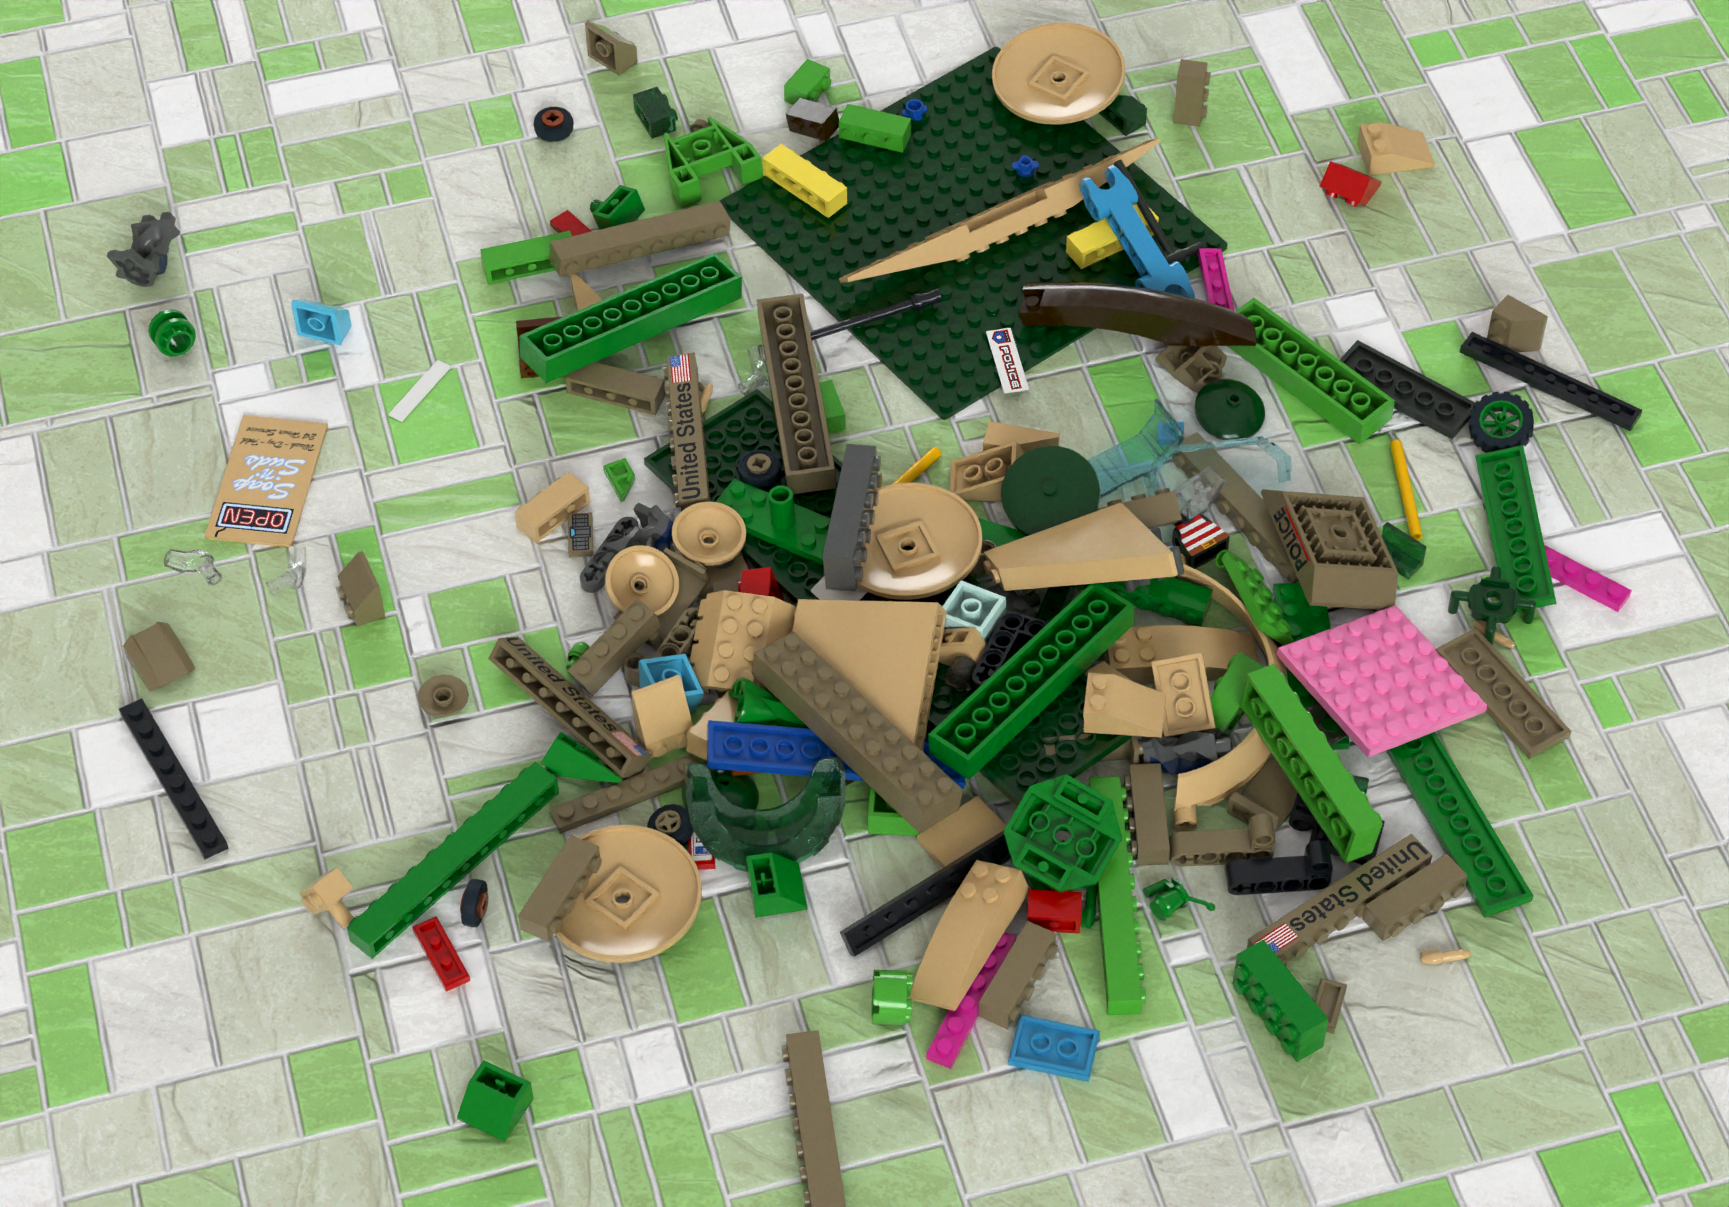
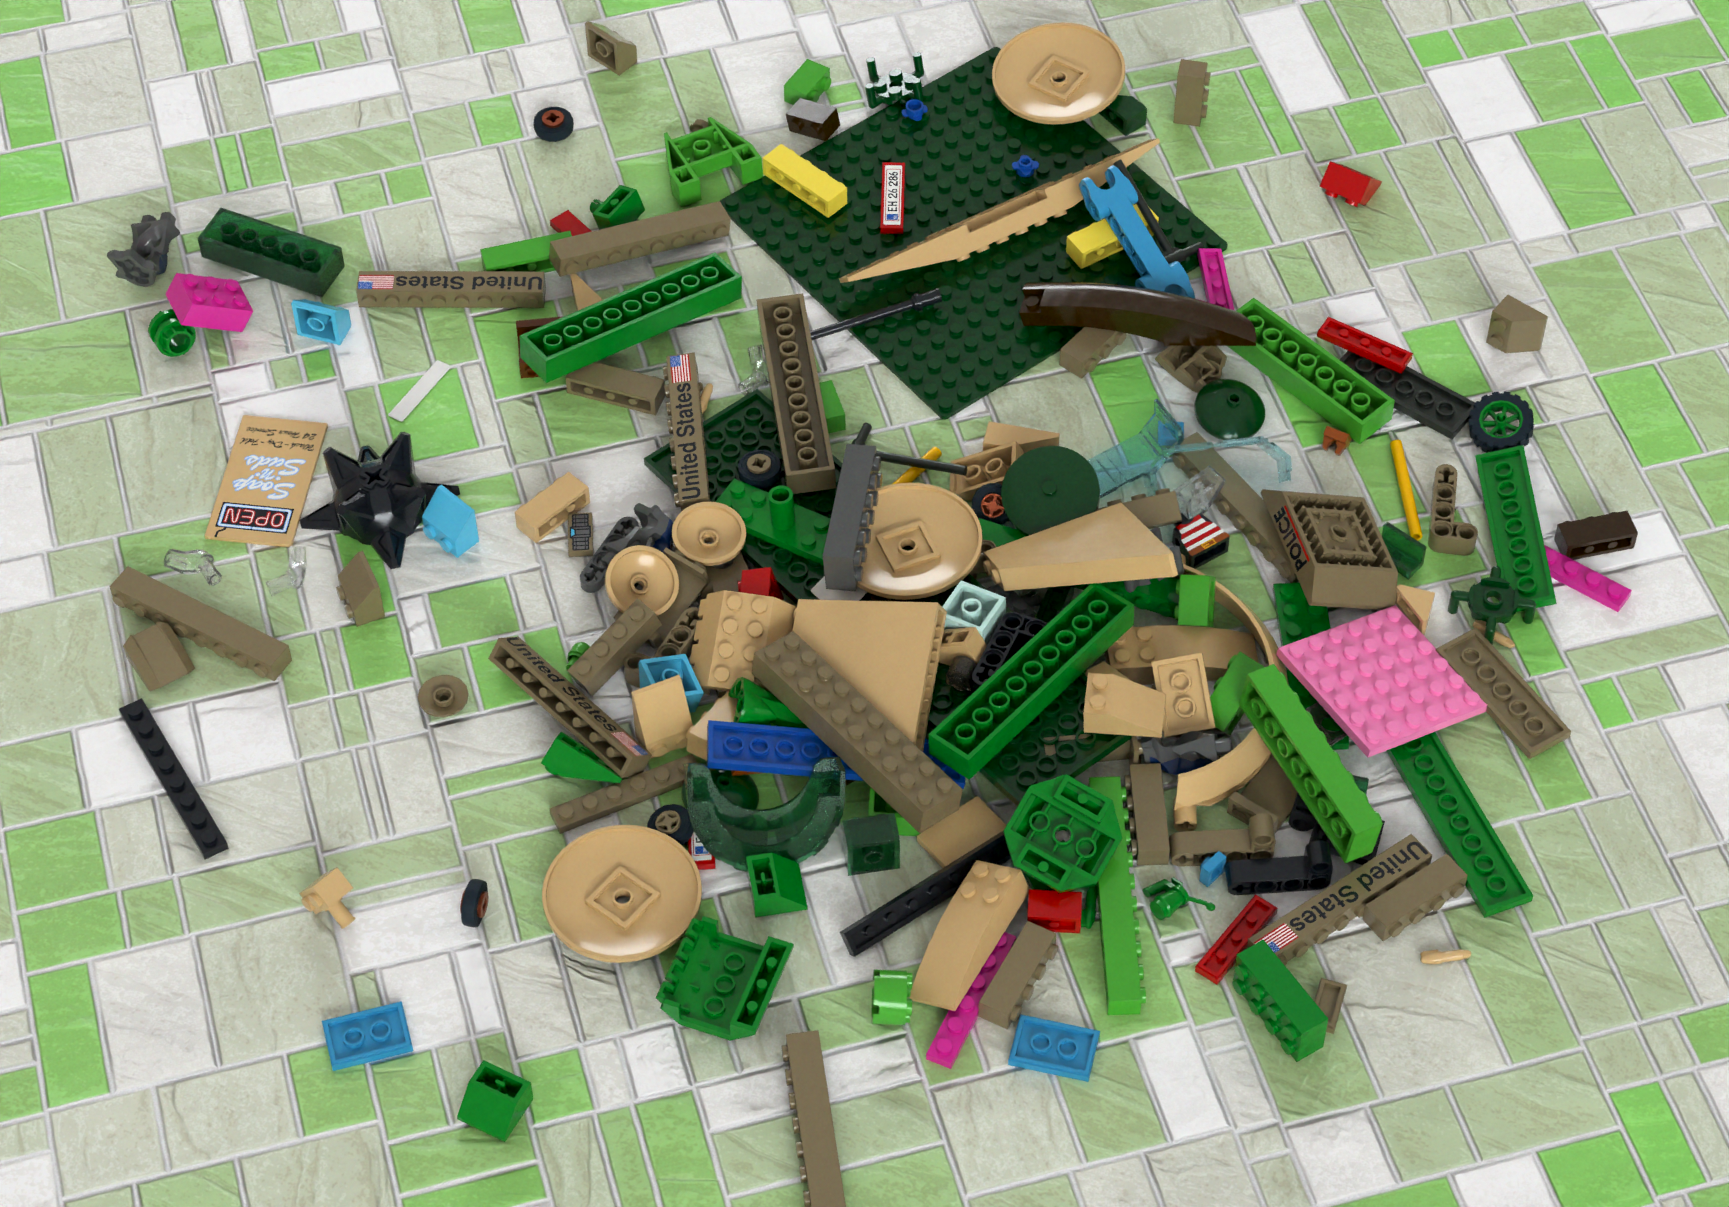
green brick [347,762,559,959] -> none
red tile [412,916,470,992] -> none
dark tan brick [518,835,602,942] -> none
bright green tile [603,458,635,502] -> none
clear green brick [633,87,678,139] -> none
bright green brick [839,104,911,153] -> none
white sticker [986,328,1029,394] -> none
bright green hinge [1215,550,1294,646] -> none
tan slope [1357,122,1435,176] -> none
black plate [1460,332,1642,431] -> none
none -> dark tan brick [110,566,292,681]
none -> dark pink brick [165,273,253,332]
none -> clear green brick [198,208,345,297]
none -> black piece [300,432,460,569]
none -> dark azure tile [322,1001,413,1071]
none -> dark tan brick [356,271,546,308]
none -> medium azure slope [422,484,479,558]
none -> green slope [656,916,794,1041]
none -> clear green brick [842,813,900,876]
none -> pearl dark grey bar [852,423,967,476]
none -> dark green plate [865,52,924,109]
none -> tile [880,162,905,234]
none -> wheel [971,483,1008,525]
none -> dark tan brick [1059,327,1126,379]
none -> bright green brick [1175,574,1216,627]
none -> red tile [1195,894,1278,985]
none -> dark azure plate [1200,851,1227,887]
none -> red tile [1317,317,1413,374]
none -> dark orange tile [1322,426,1352,456]
none -> tan slope [1395,584,1435,635]
none -> dark tan beam [1428,464,1478,556]
none -> dark brown brick [1554,511,1638,560]

